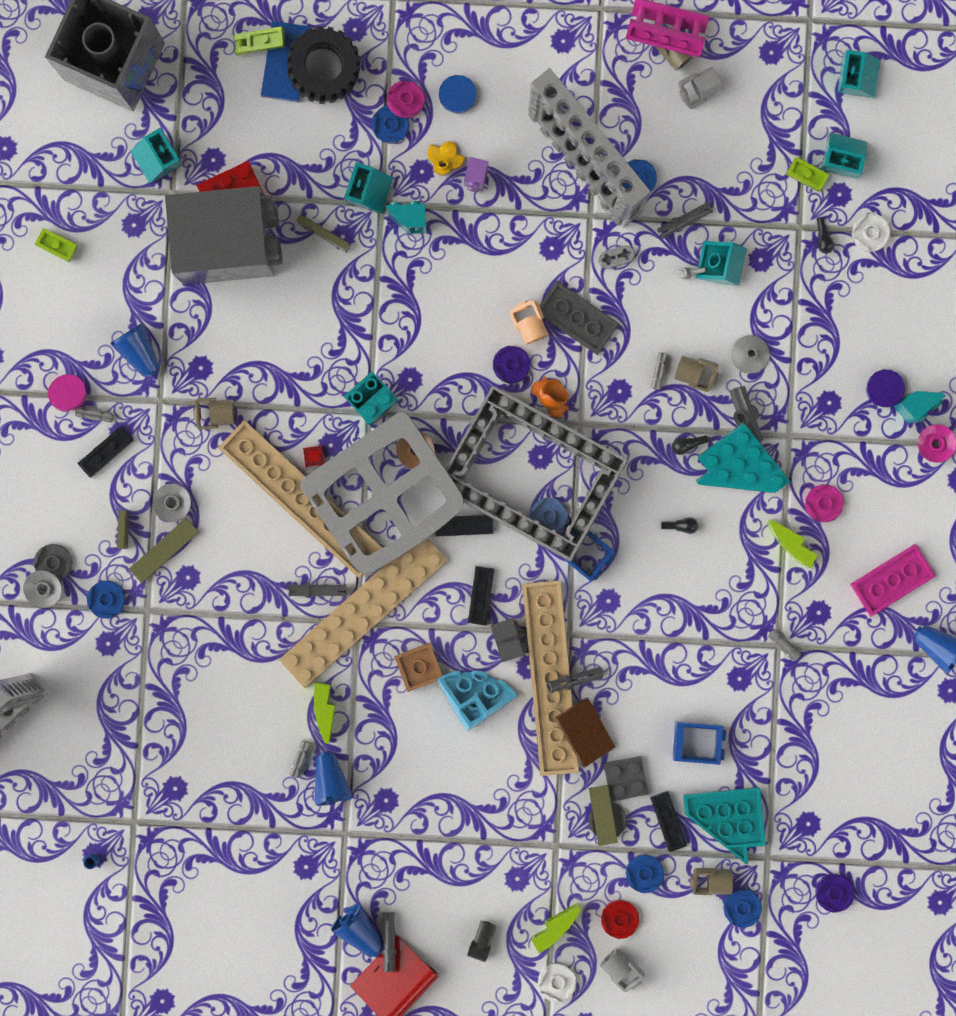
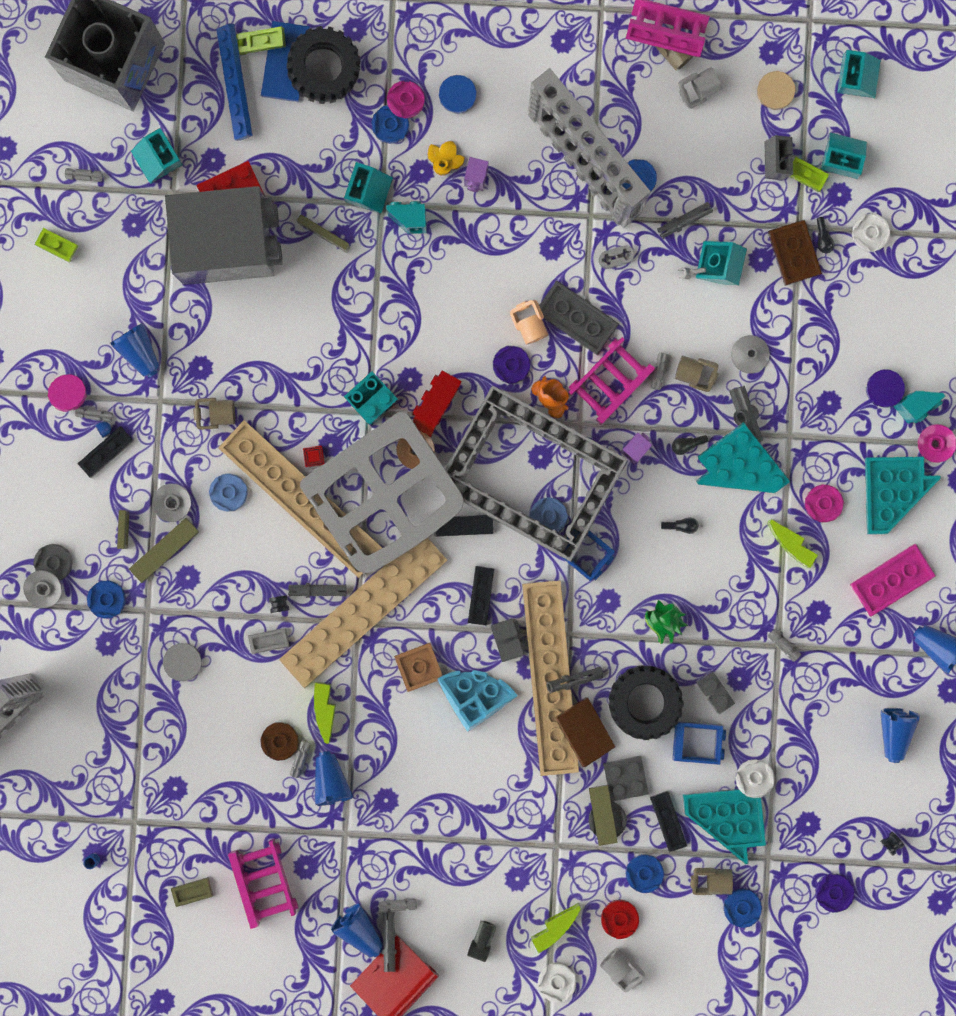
none -> light grey axle [65,168,103,182]
none -> blue hinge [95,421,111,438]
none -> light grey tile [163,643,202,682]
none -> olive tile [171,877,214,907]
none -> medium blue tile [209,473,248,512]
none -> blue plate [216,23,253,141]
none -> dark pink fence [228,838,299,929]
none -> light grey tile [248,628,290,654]
none -> reddish brown tile [260,722,299,761]
none -> black wheel [268,595,289,613]
none -> light grey axle [379,899,417,913]
none -> red wedge [412,370,462,438]
none -> dark pink fence [568,337,655,425]
none -> black tyre [608,665,684,740]
none -> medium lavender brick [620,433,652,465]
none -> green hair [645,600,688,644]
none -> dark grey piece [695,670,735,714]
none -> white tile [736,759,775,798]
none -> tan tile [757,71,796,110]
none -> dark grey piece [764,135,793,180]
none -> reddish brown tile [768,220,822,286]
none -> teal wing [865,457,941,534]
none -> blue cone [880,708,920,763]
none -> black wheel [880,831,905,856]

